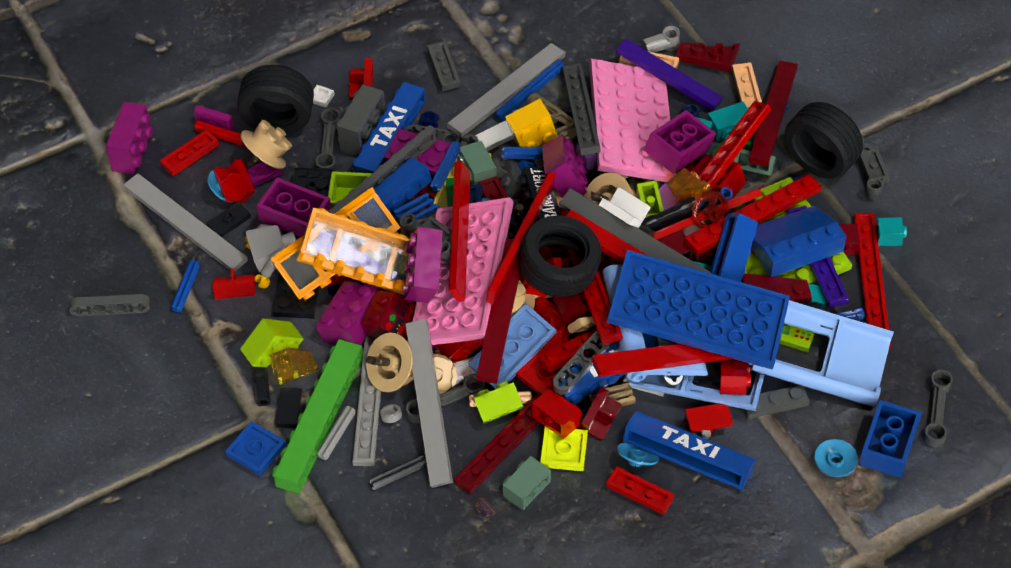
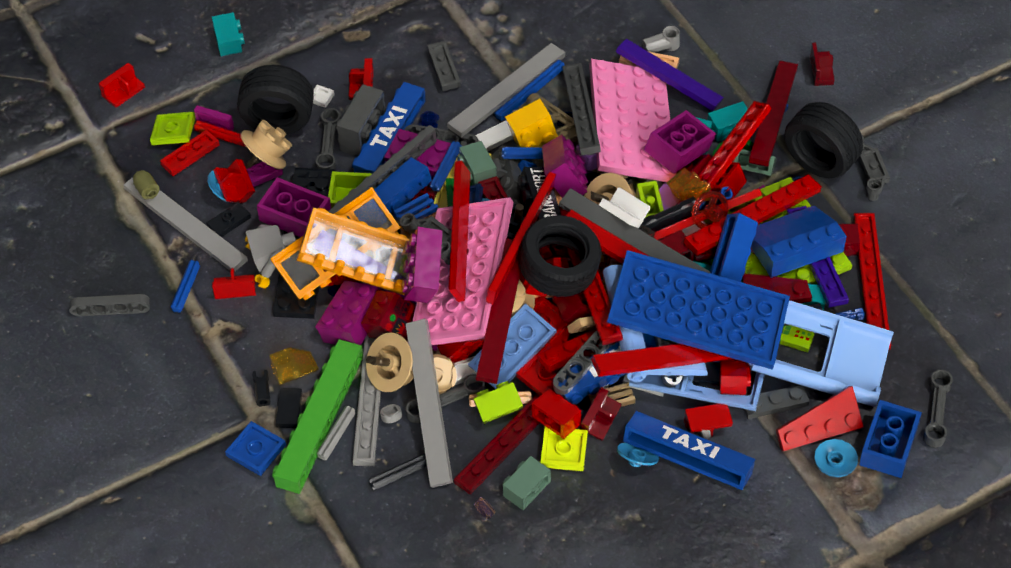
magenta brick [106,102,153,175] -> none
lime brick [240,318,304,368] -> none
red plate [606,467,675,515] -> none
dark red wing [675,43,740,72] -> none
dark blue plate [681,104,701,118] -> none
light nougat plate [732,62,762,109] -> none
teal brick [876,217,907,246] -> none
none -> red panel [99,63,145,107]
none -> olive brick [133,170,160,199]
none -> lime tile [150,112,195,145]
none -> teal brick [212,12,245,56]
none -> wing [776,386,864,451]
none -> dark red panel [810,42,835,86]

